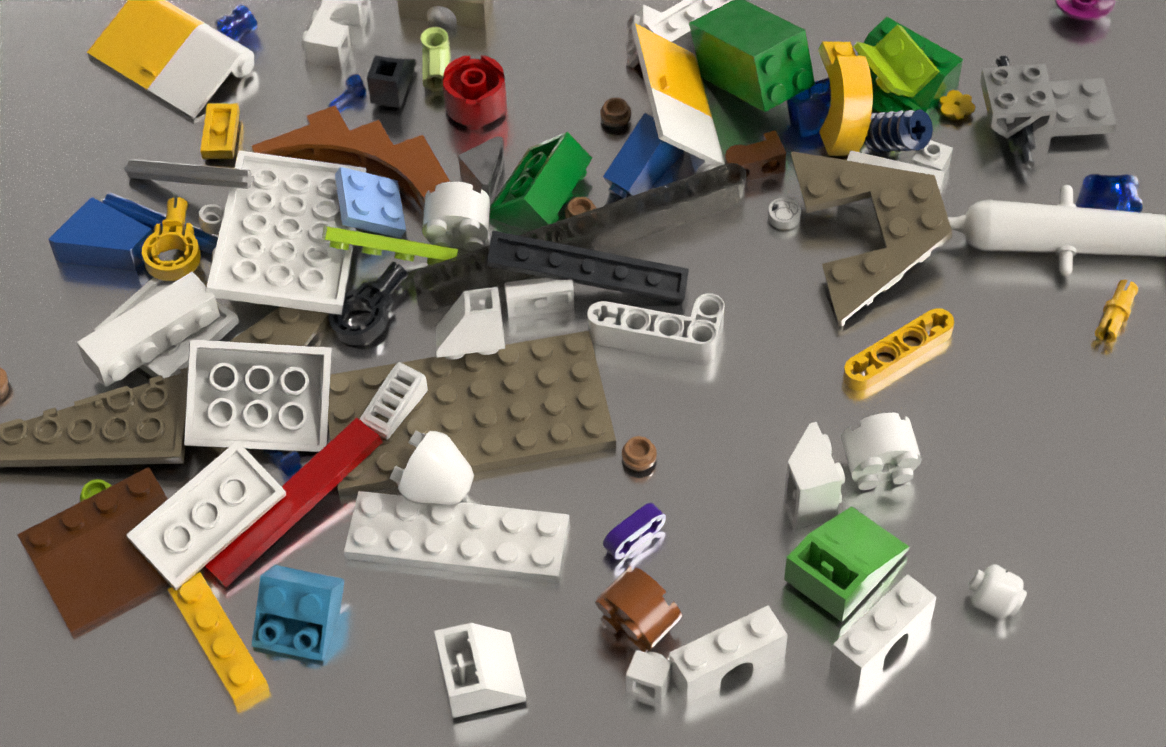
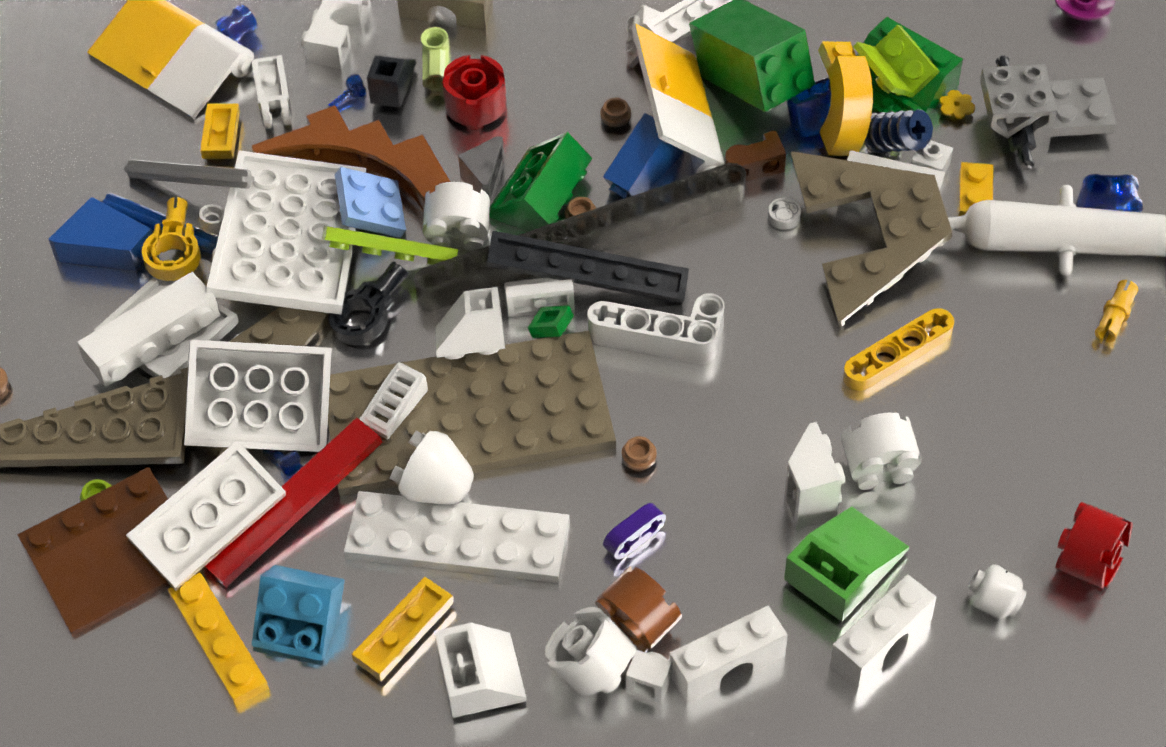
none -> white hinge [252,55,292,129]
none -> yellow plate [352,576,454,681]
none -> green plate [528,305,574,338]
none -> white brick [545,607,636,696]
none -> yellow plate [958,162,993,217]
none -> red brick [1055,502,1133,589]

